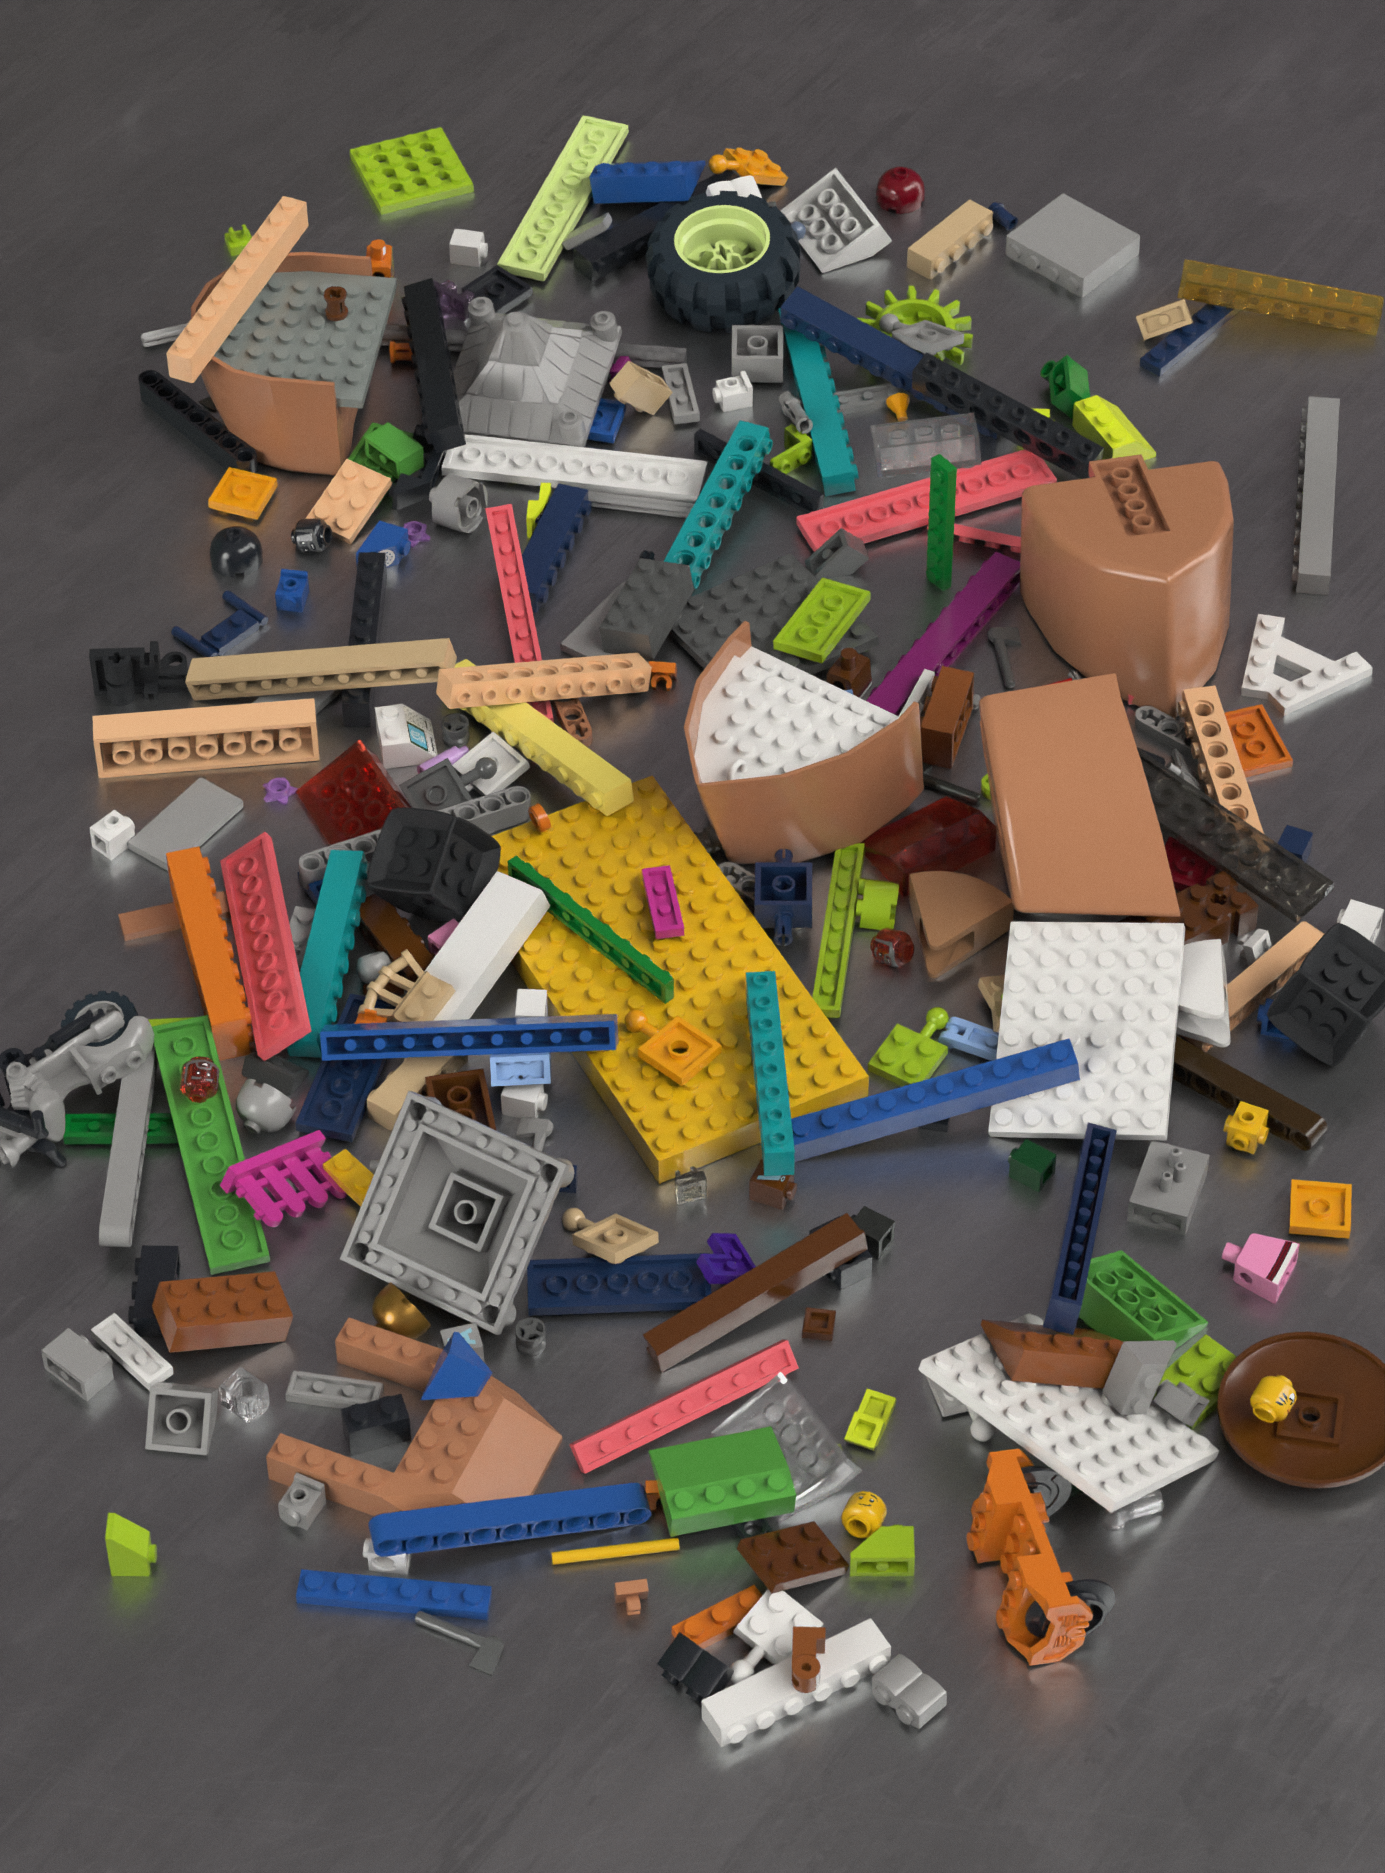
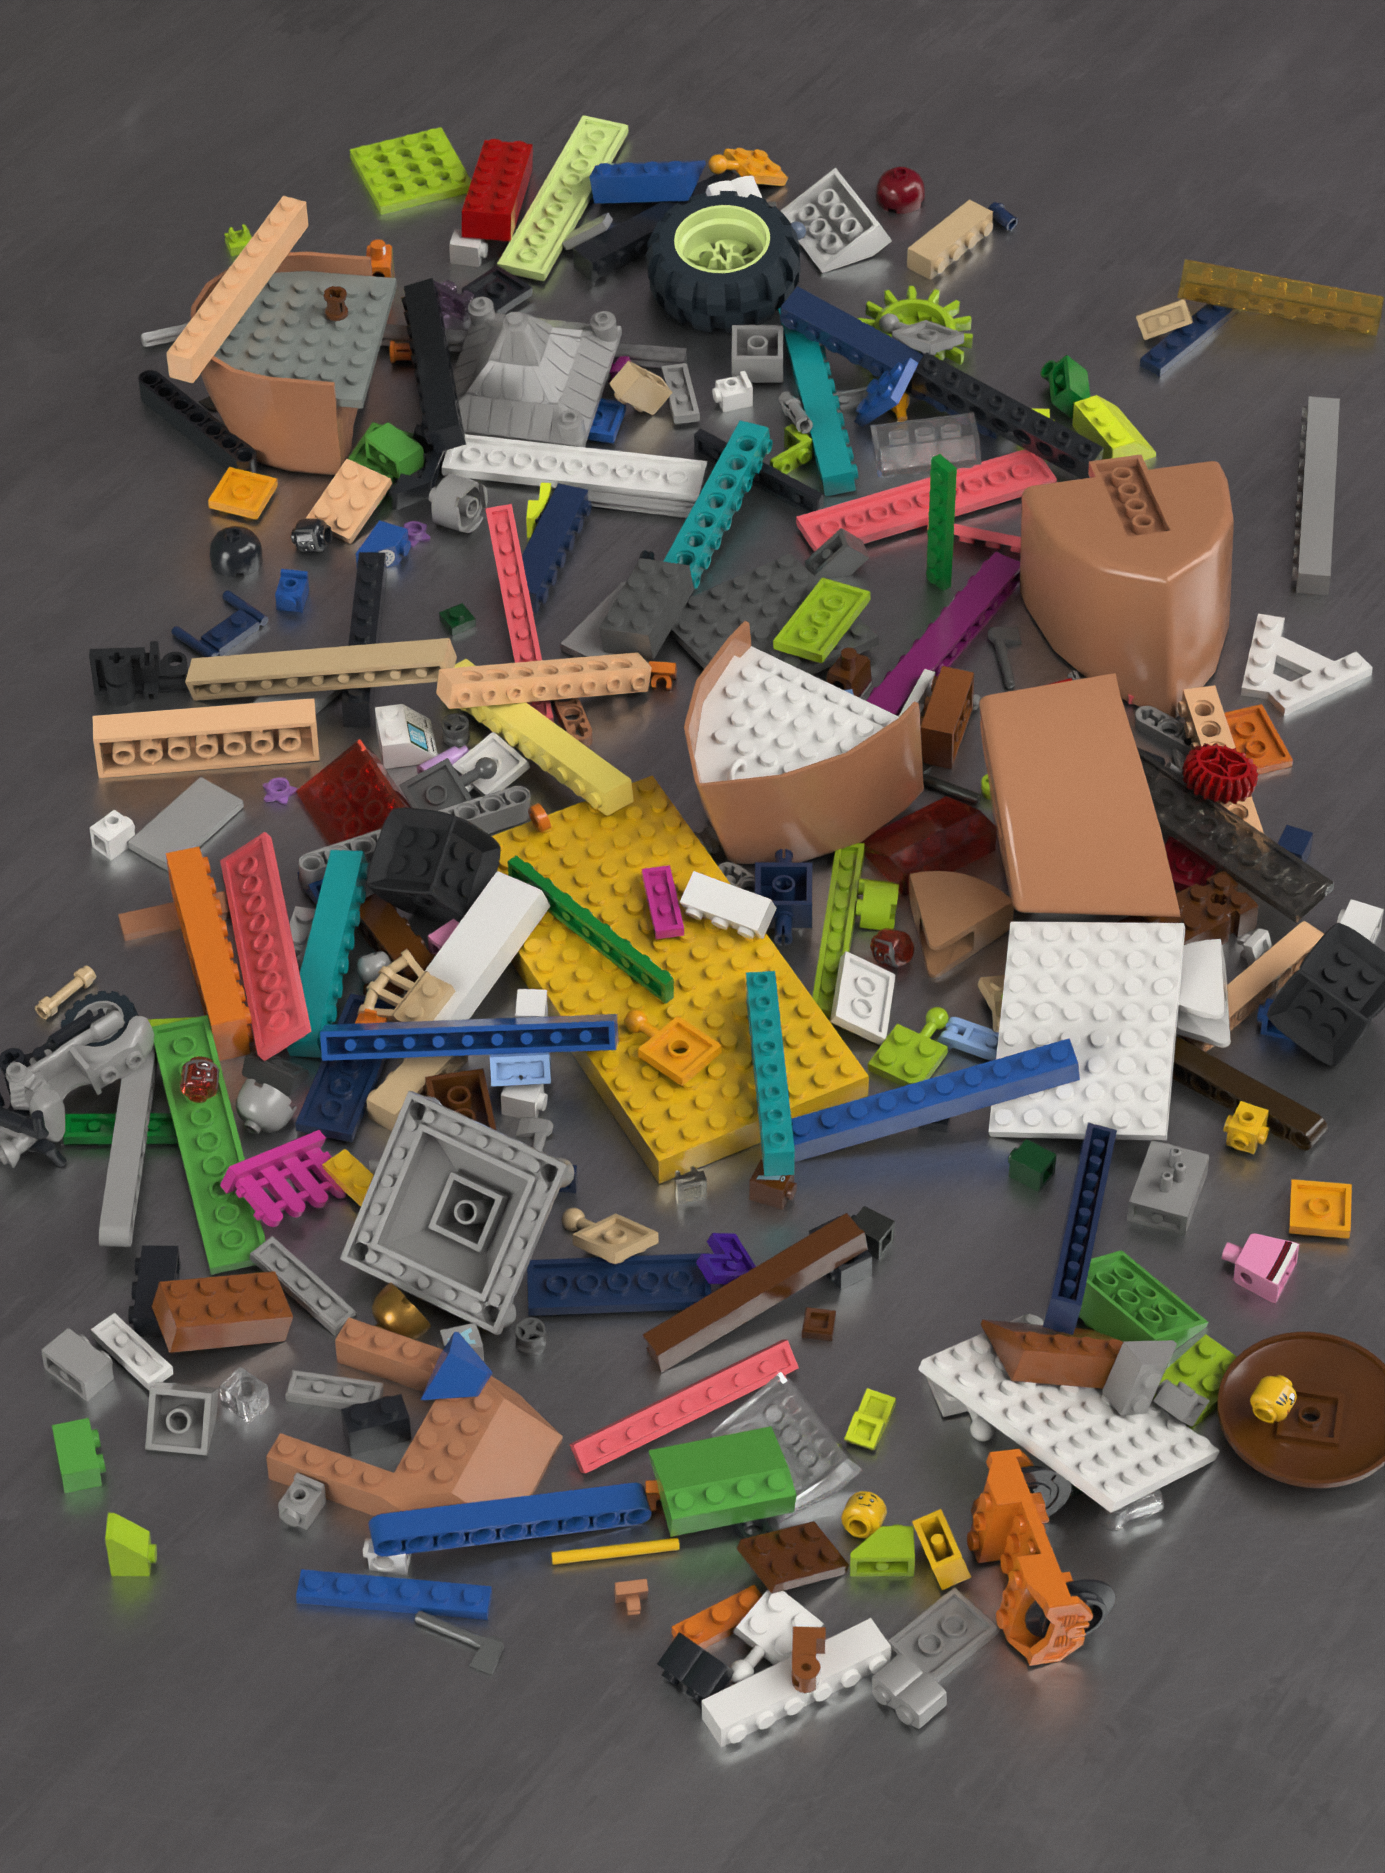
light grey brick [1005,193,1140,298] -> none
none -> tan bar [35,965,96,1020]
none -> bright green brick [52,1418,106,1493]
none -> light grey tile [250,1236,357,1336]
none -> dark green plate [439,603,476,636]
none -> red brick [462,139,533,241]
none -> white brick [680,871,777,939]
none -> white plate [830,951,896,1045]
none -> blue plate [854,358,918,427]
none -> light grey tile [887,1587,1000,1682]
none -> yellow brick [912,1509,971,1590]
none -> red gear [1182,743,1258,805]

